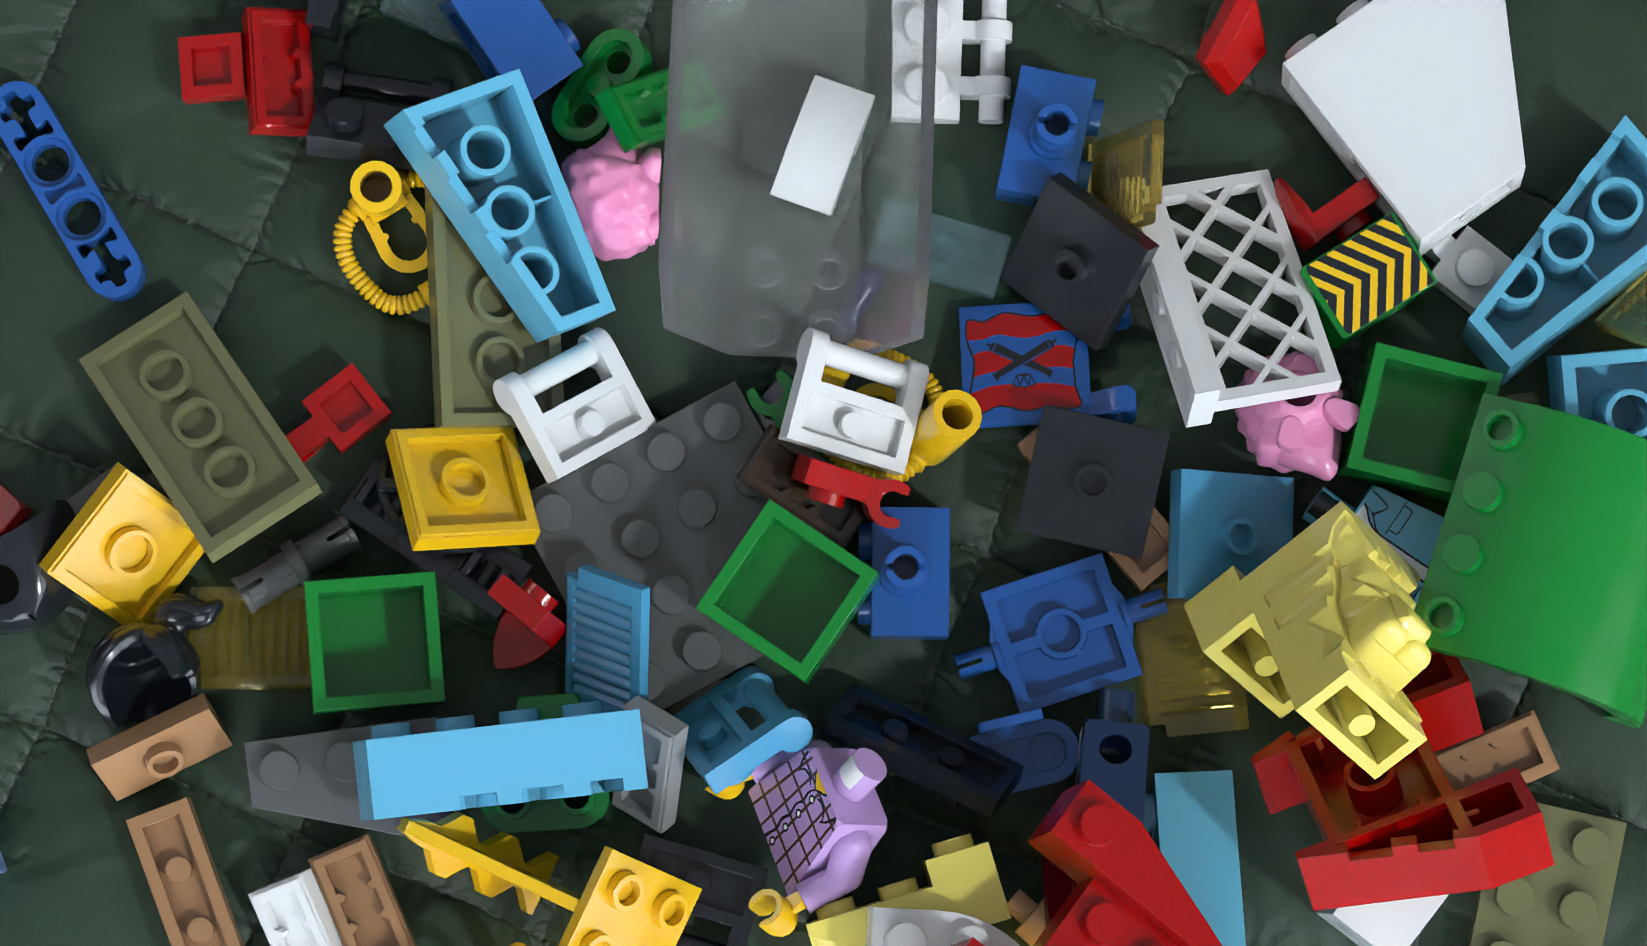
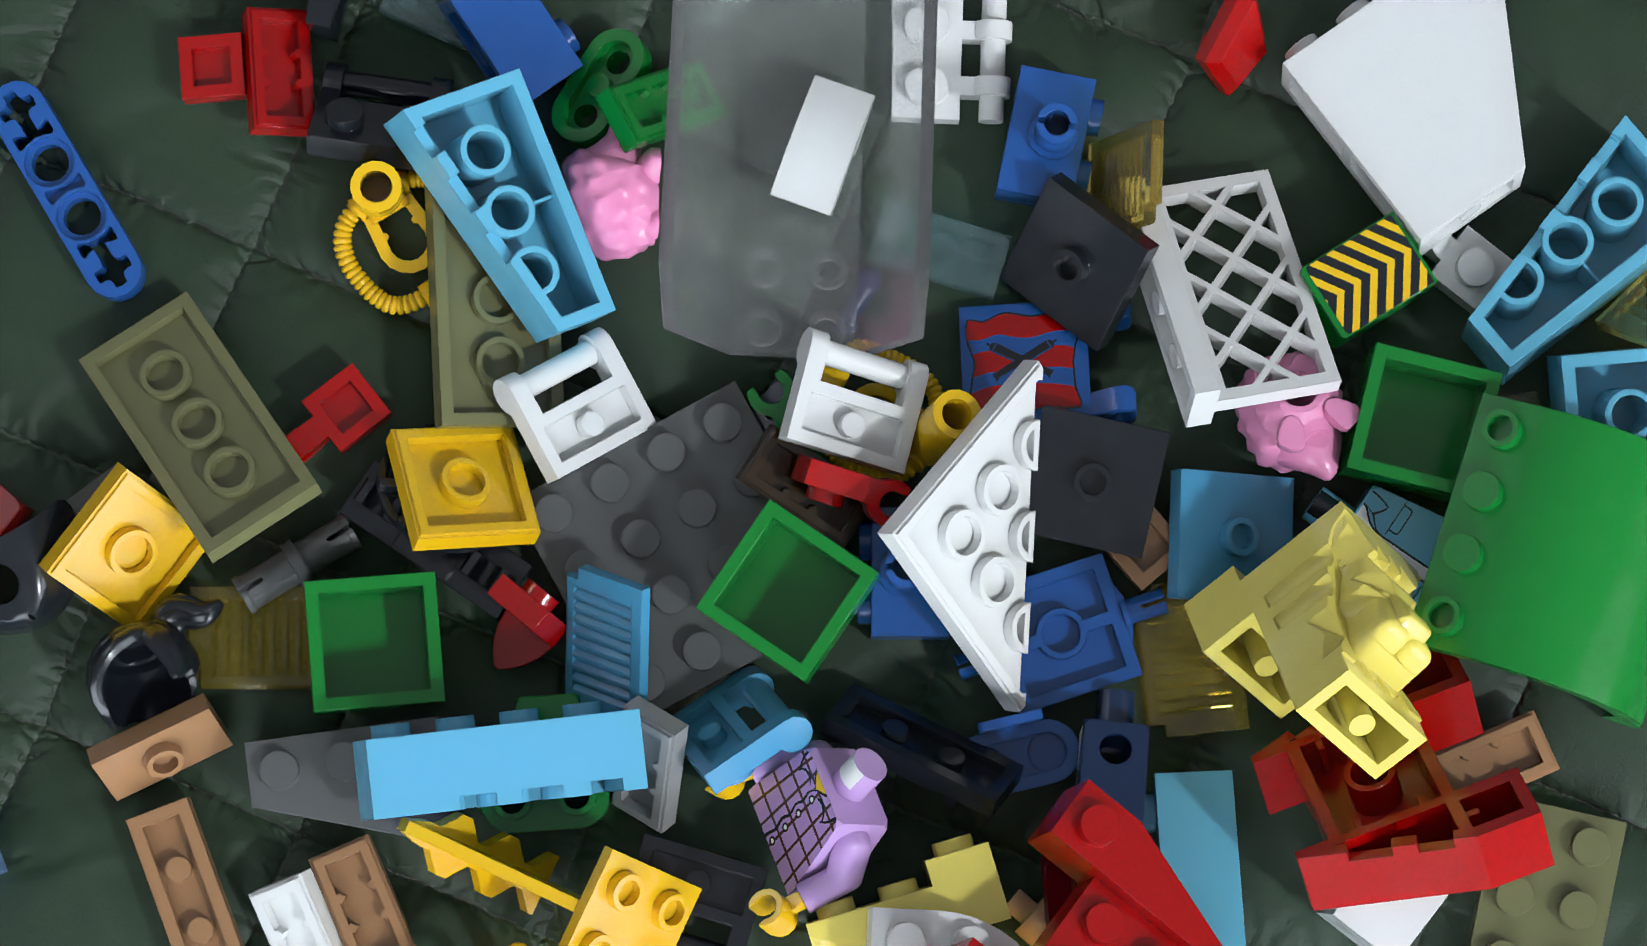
red plate [1275,177,1380,253] -> none
none -> white tile [877,360,1043,713]

